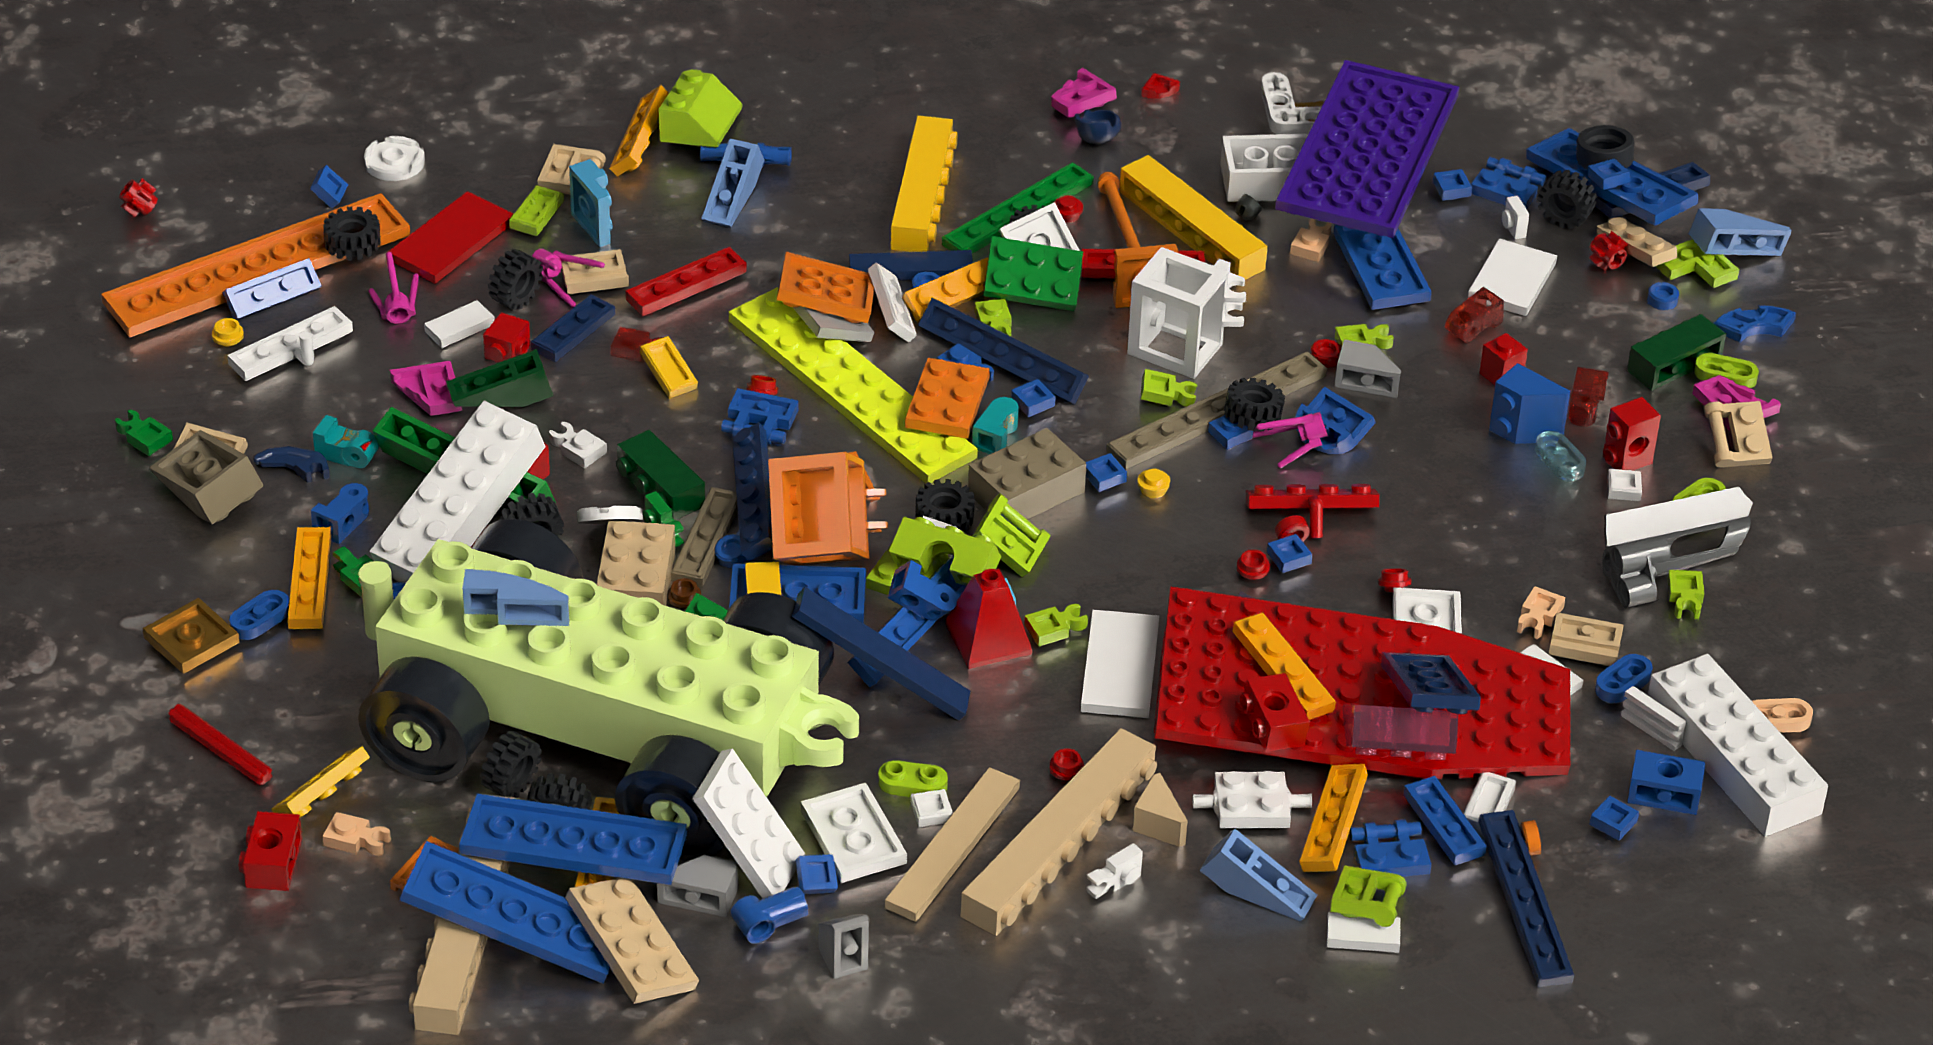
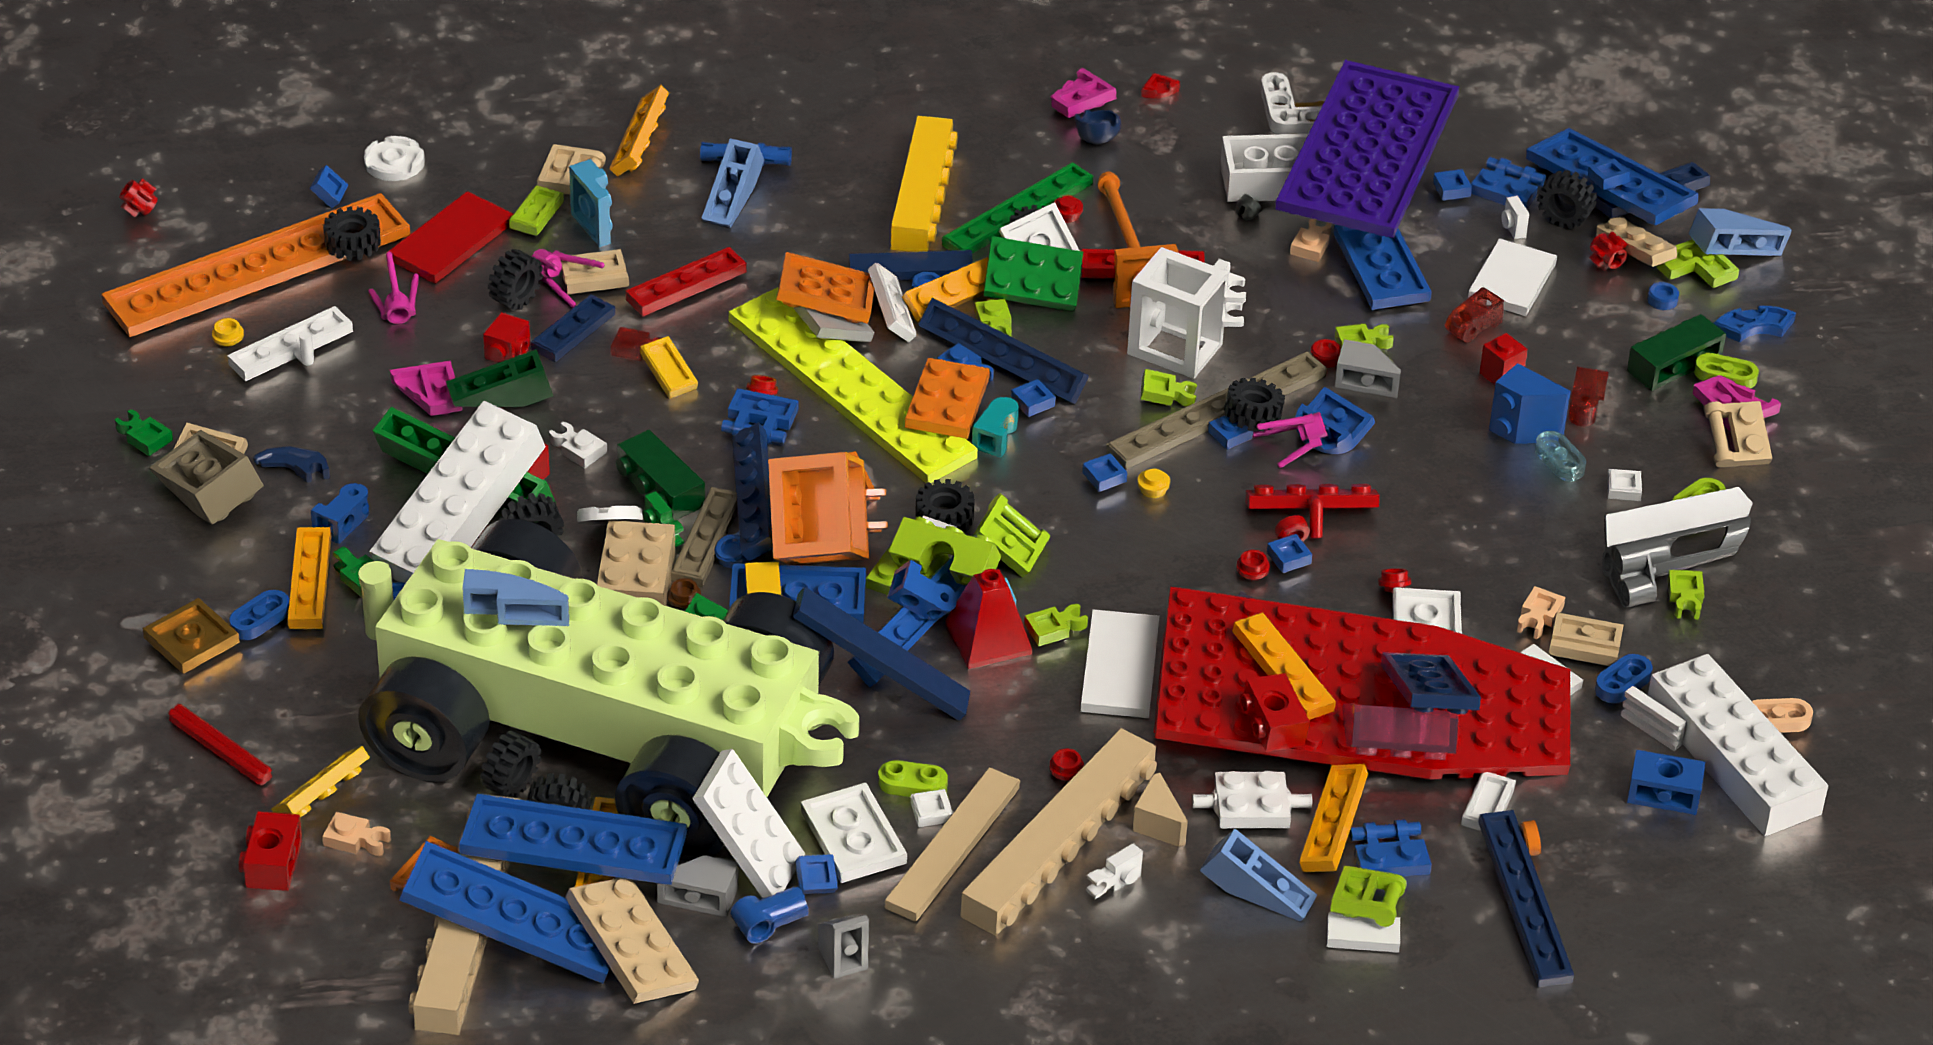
plate [222,258,322,320] -> none
teal leg [313,415,380,468] -> none
white tile [424,300,494,348] -> none
lime slope [658,69,742,147] -> none
dark tan brick [968,428,1086,520] -> none
yellow brick [1119,155,1267,280] -> none
blue plate [1403,776,1487,866] -> none
black tyre [1576,125,1634,170] -> none
blue plate [1589,796,1639,841] -> none
red brick [1603,397,1661,471] -> none

